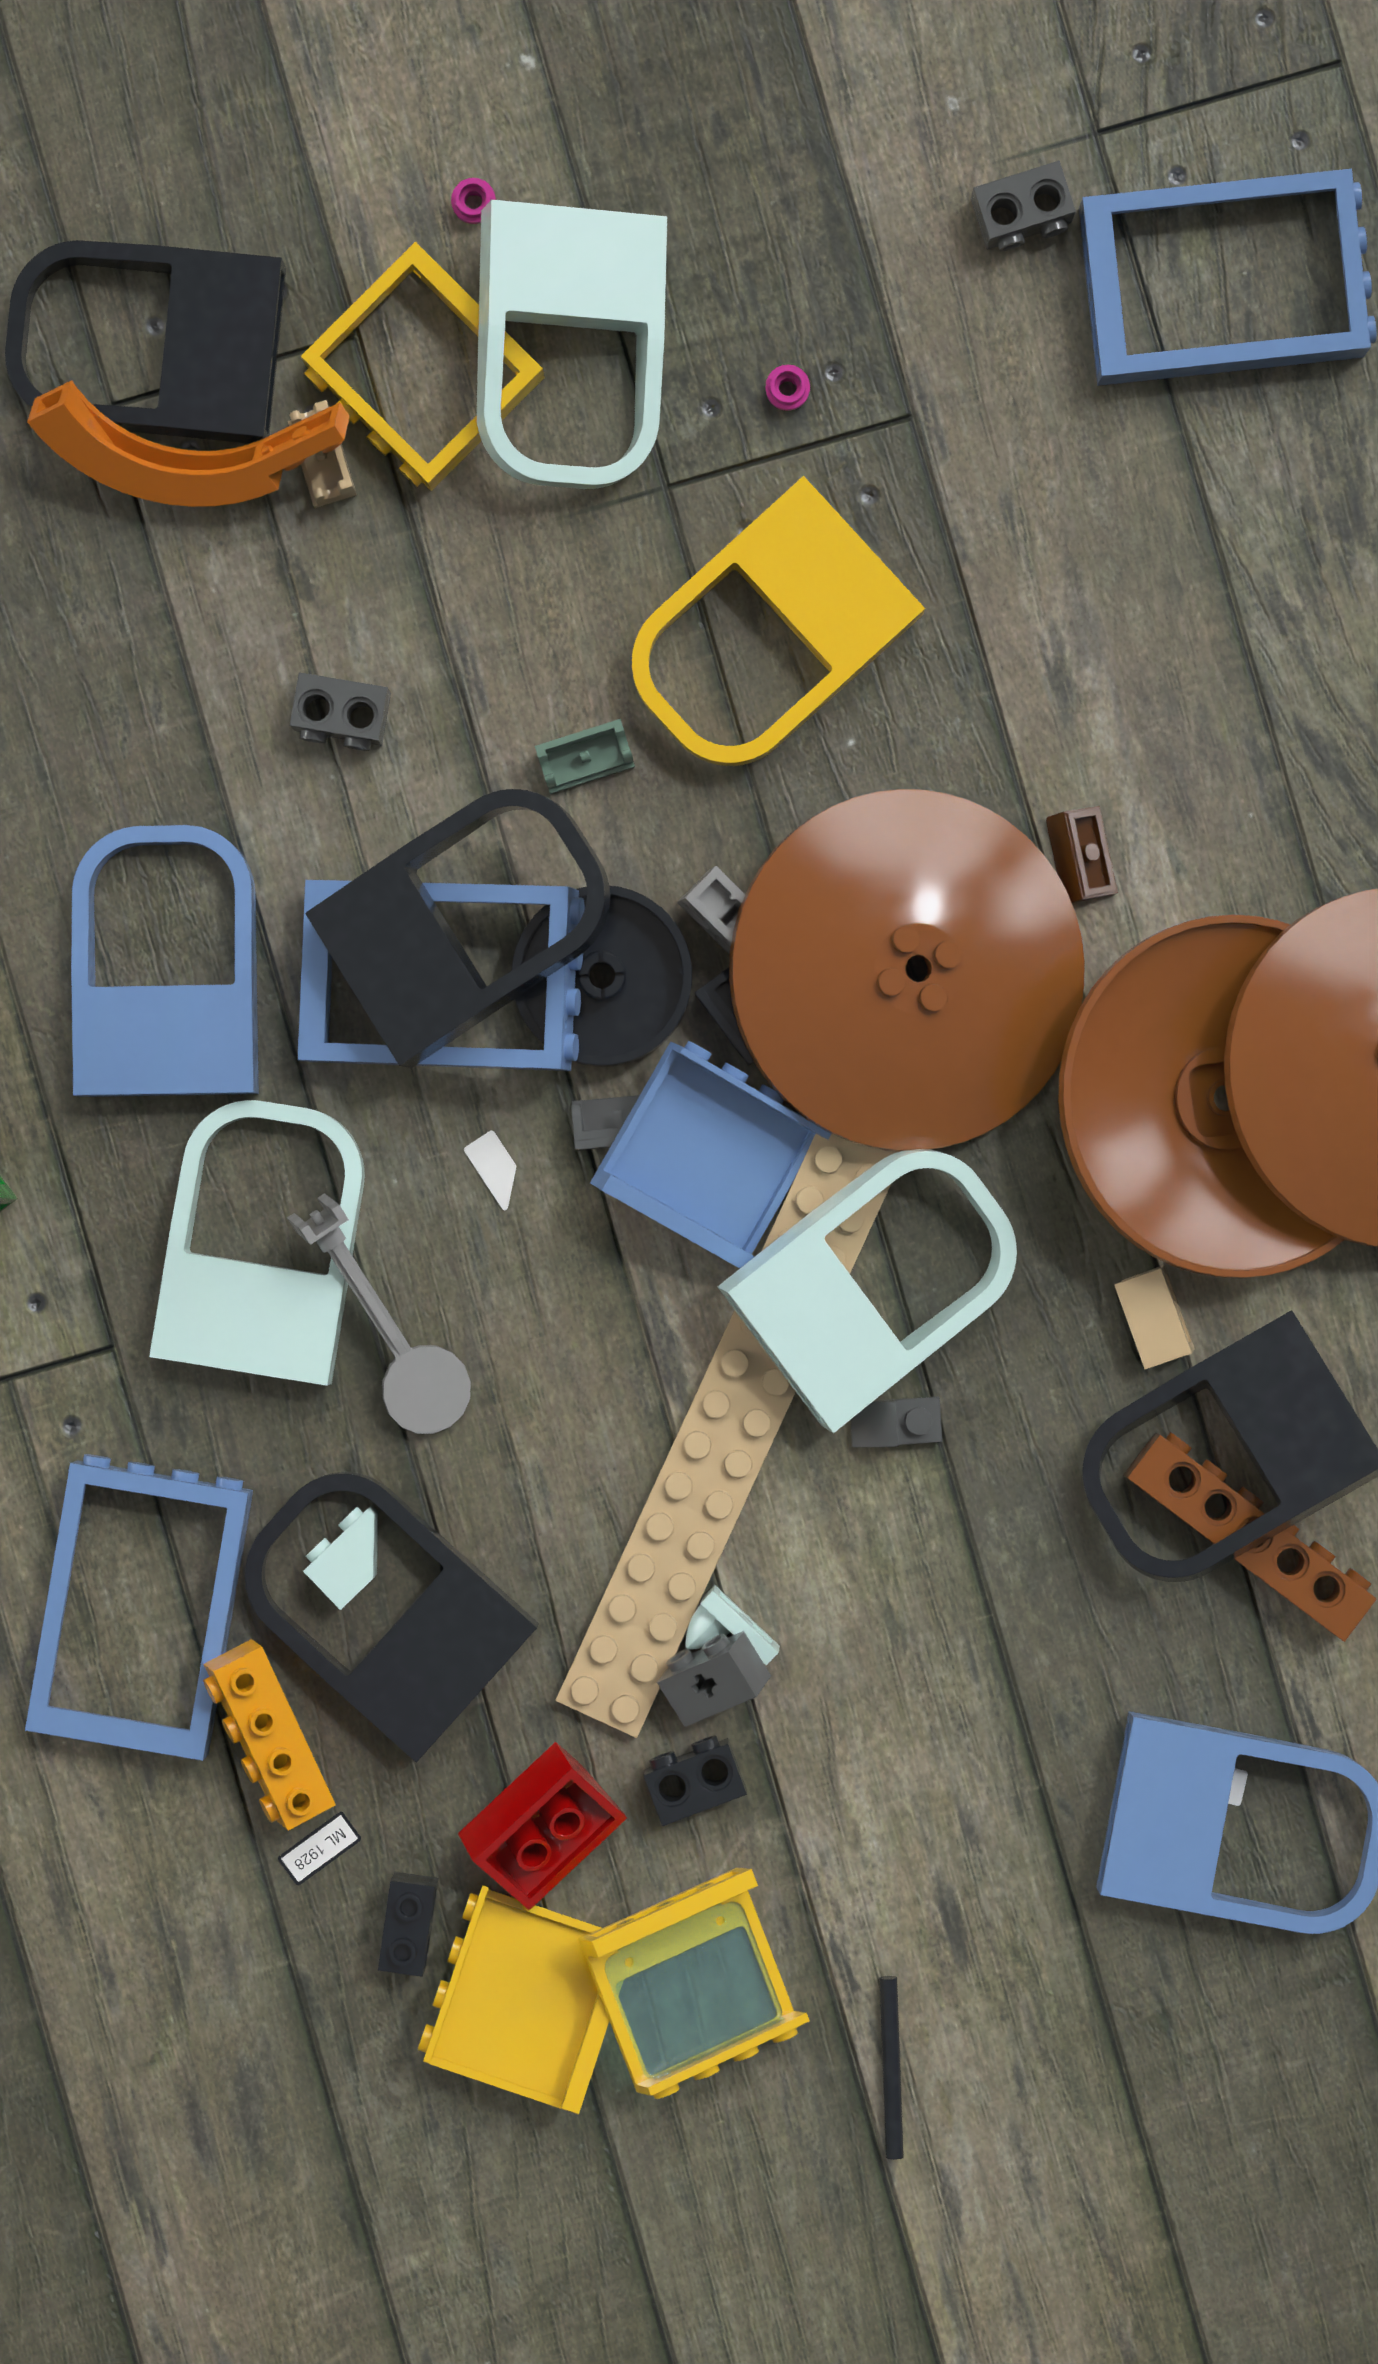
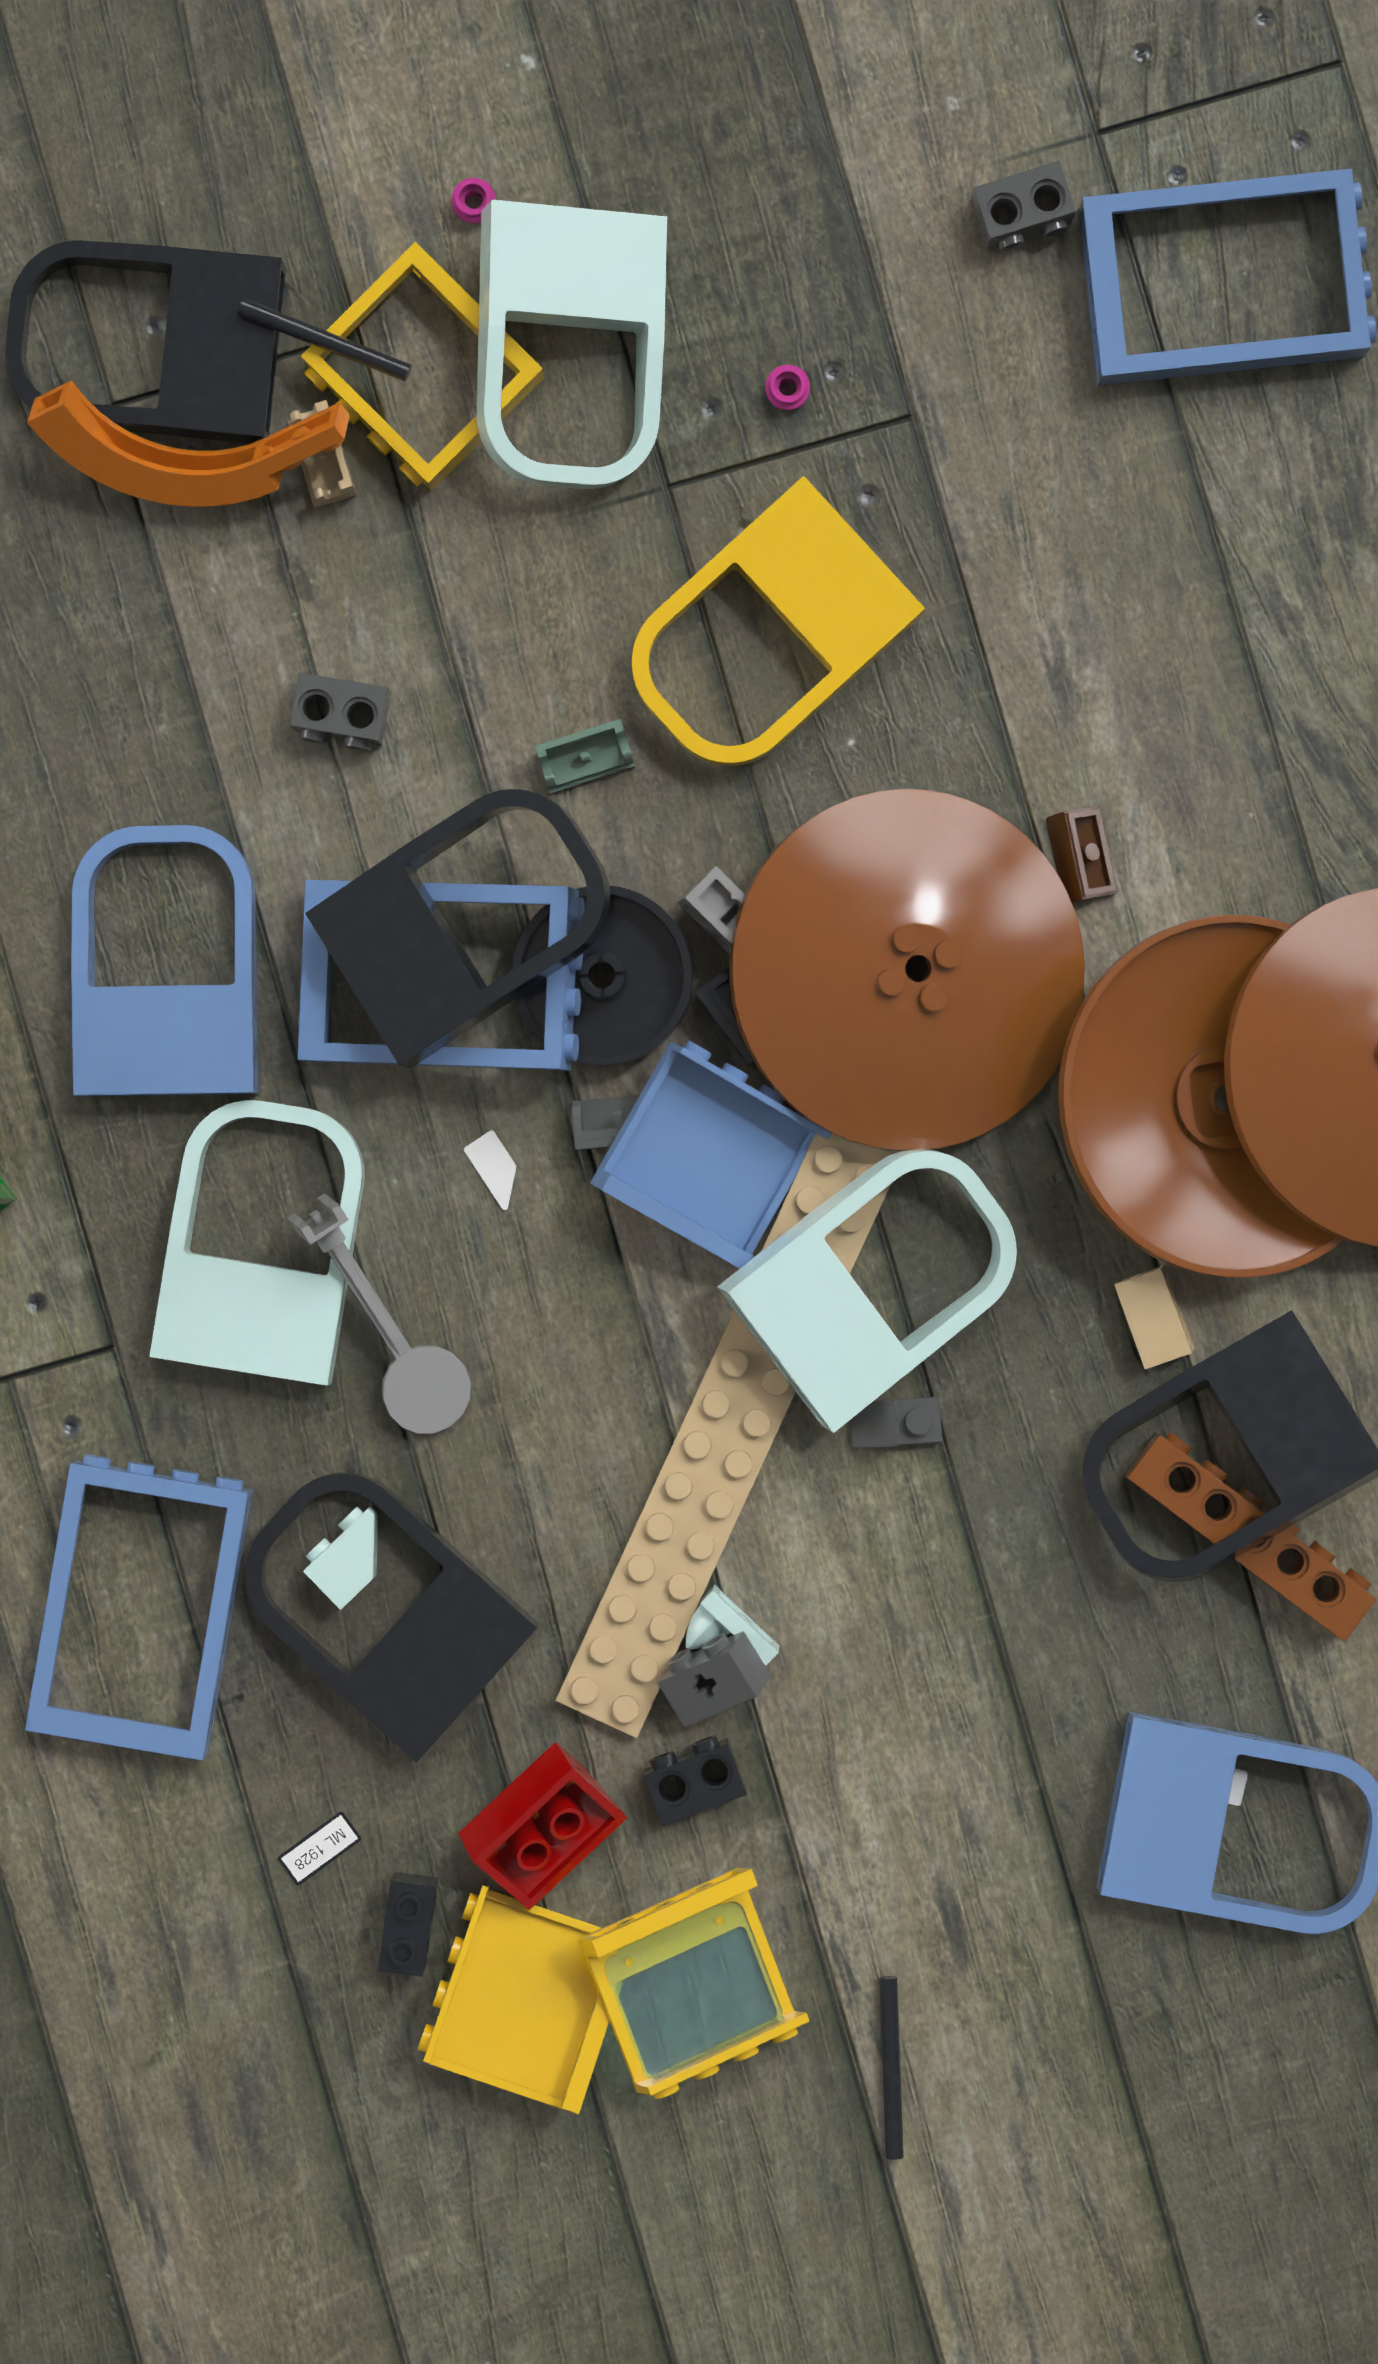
light orange brick [203,1639,336,1831] -> none
none -> black bar [237,298,412,382]

